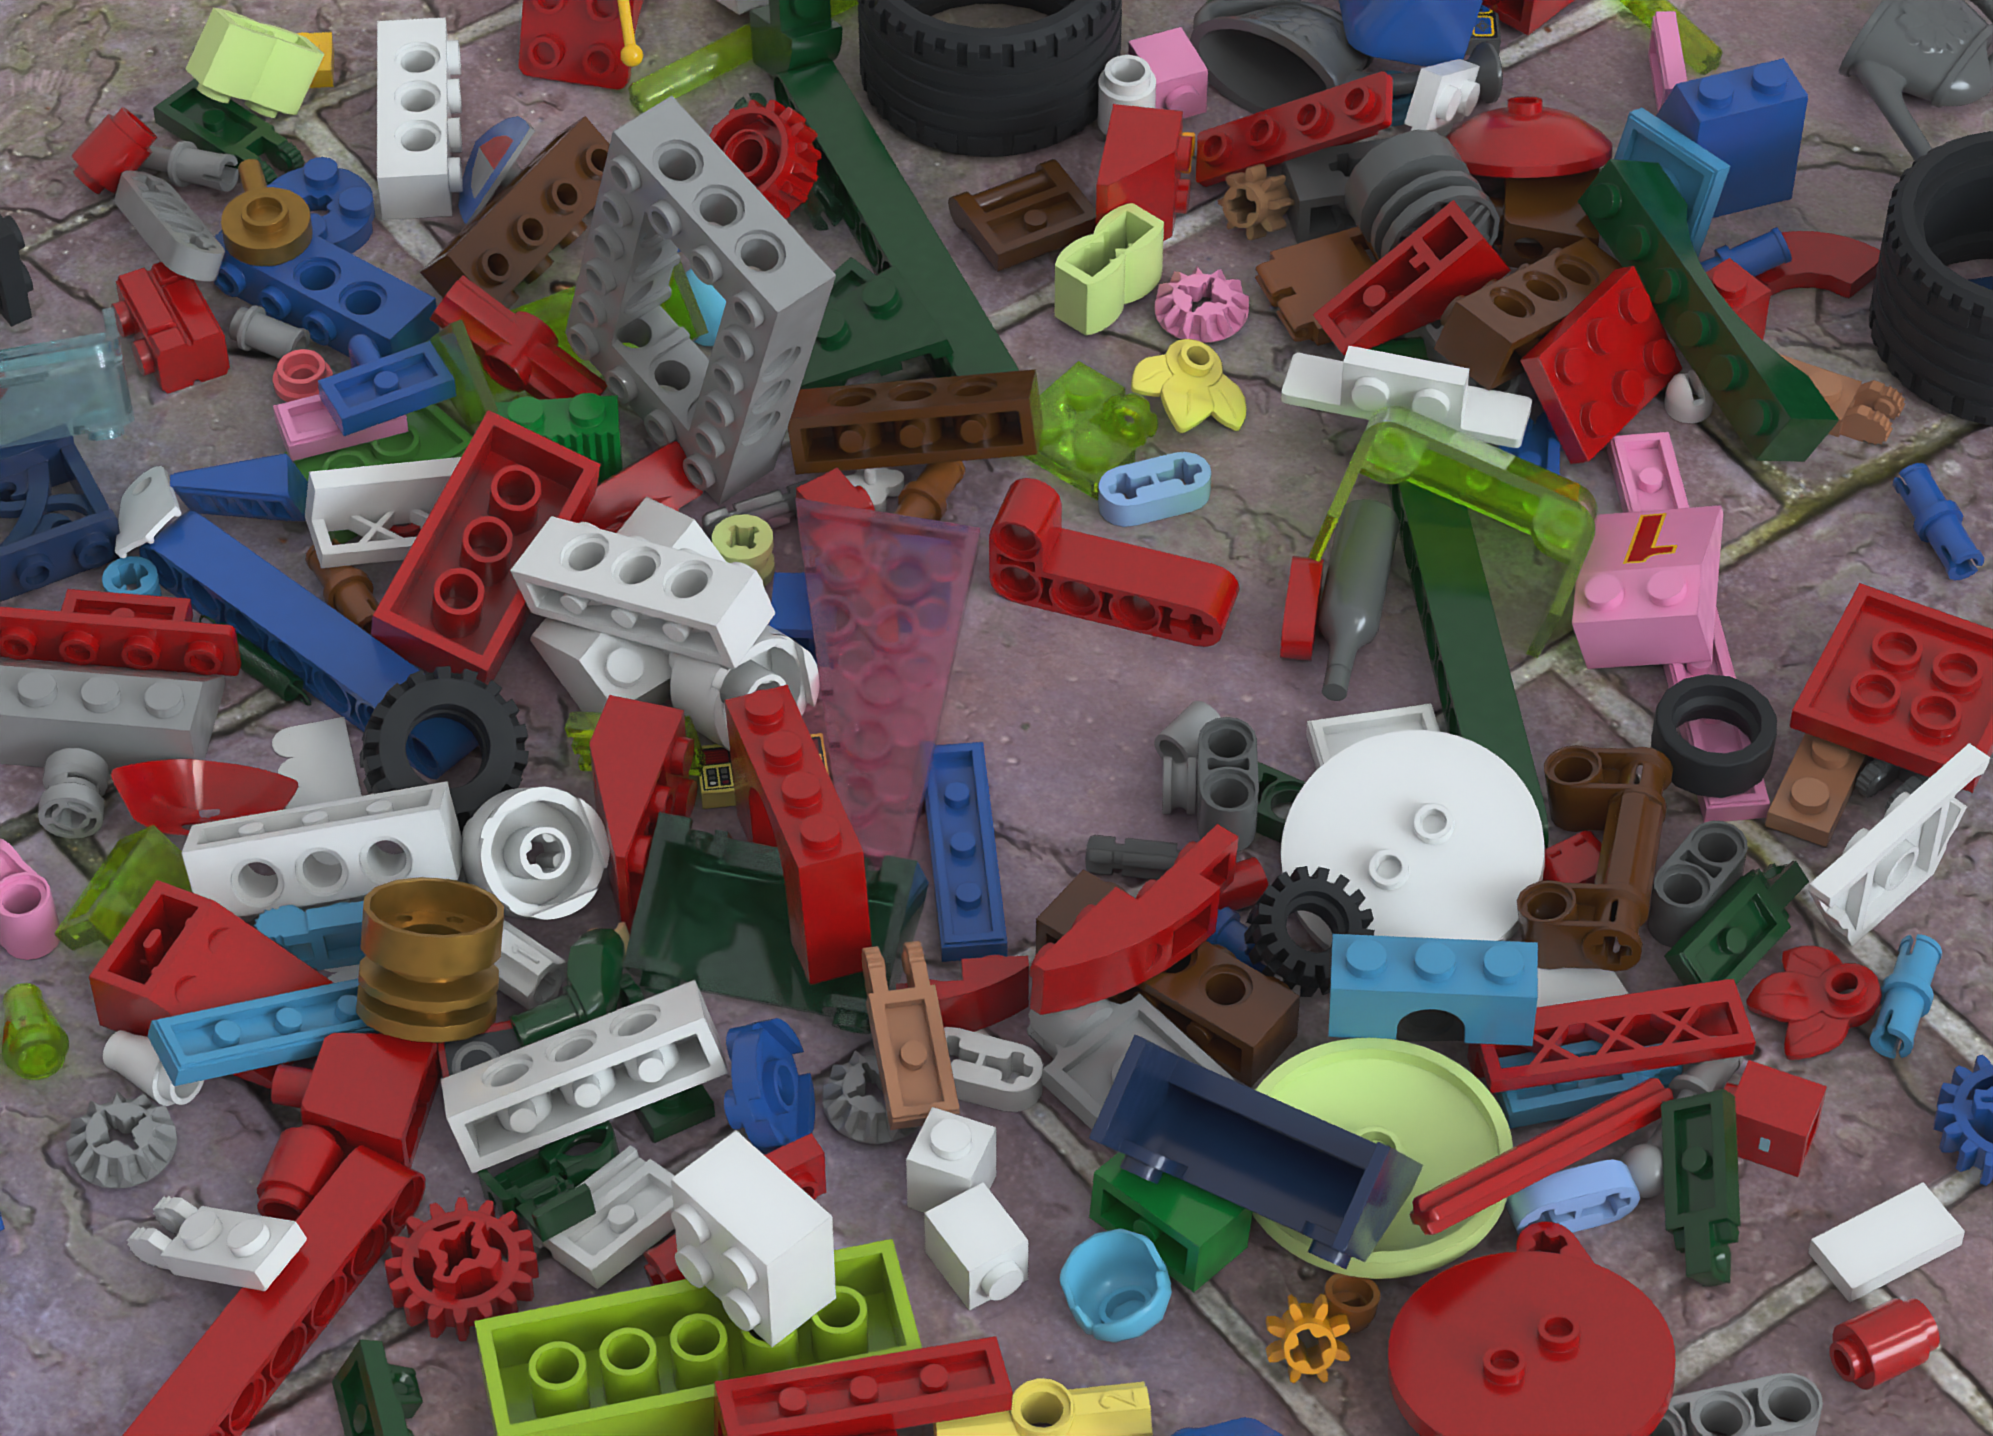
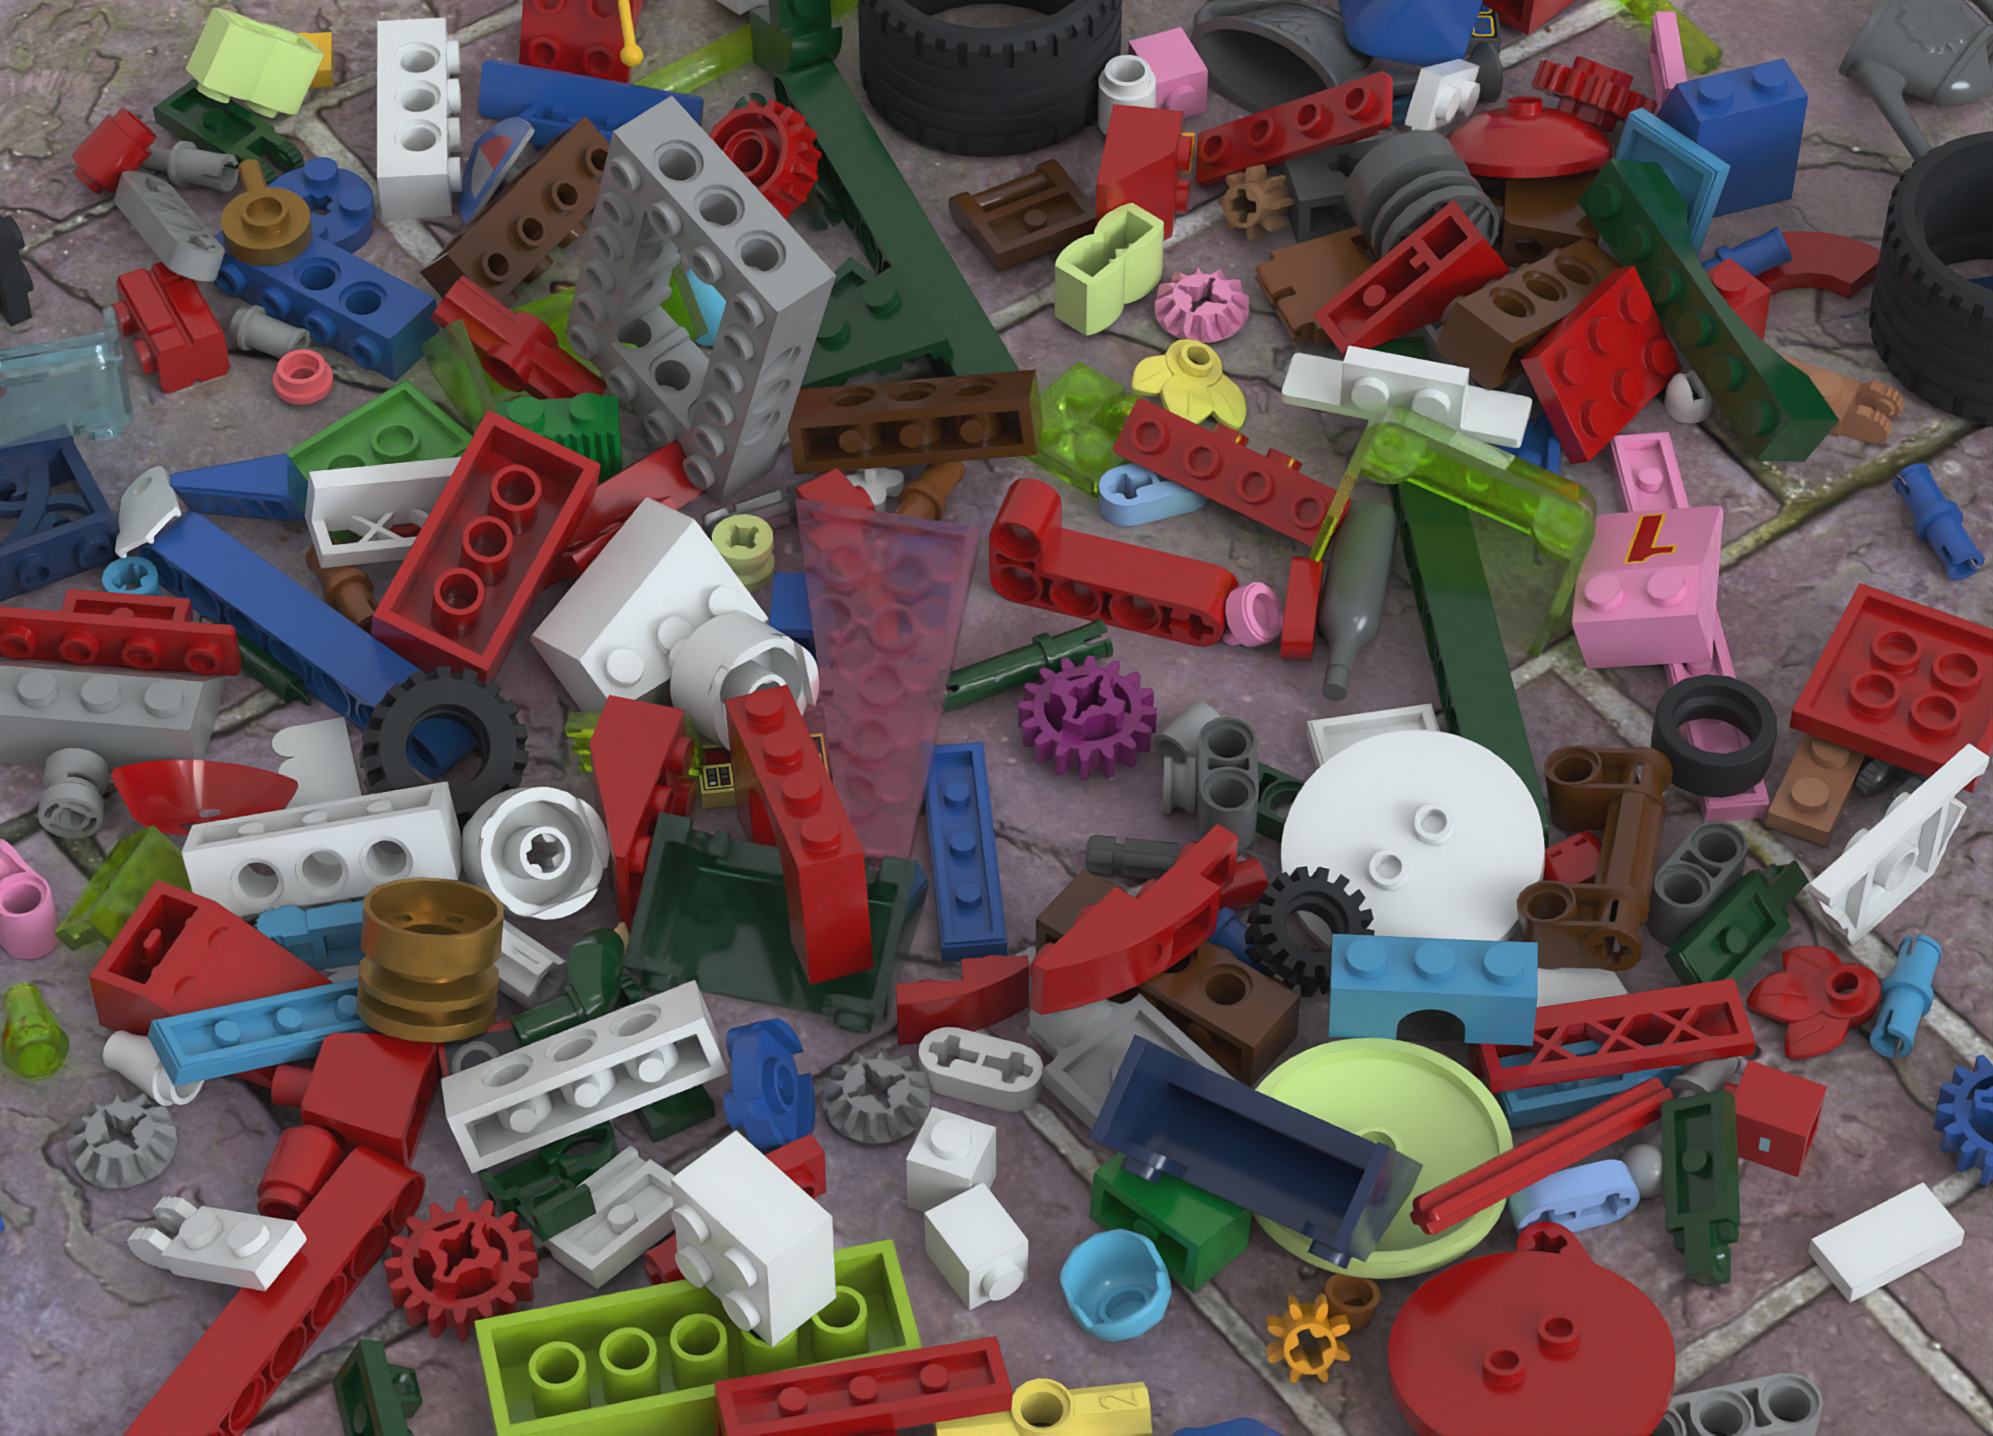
bright pink tile [273,394,409,461] -> none
blue plate [318,334,456,436] -> none
white brick [510,516,775,669] -> none
nougat hinge [861,941,960,1130] -> none
red brick [1829,1298,1940,1390] -> none
none -> blue bracket [478,59,704,152]
none -> dark green pin [923,618,1113,717]
none -> magenta gear [1018,656,1157,780]
none -> red bracket [1113,398,1351,553]
none -> bright pink tile [1221,582,1284,647]
none -> red gear [1531,56,1658,133]

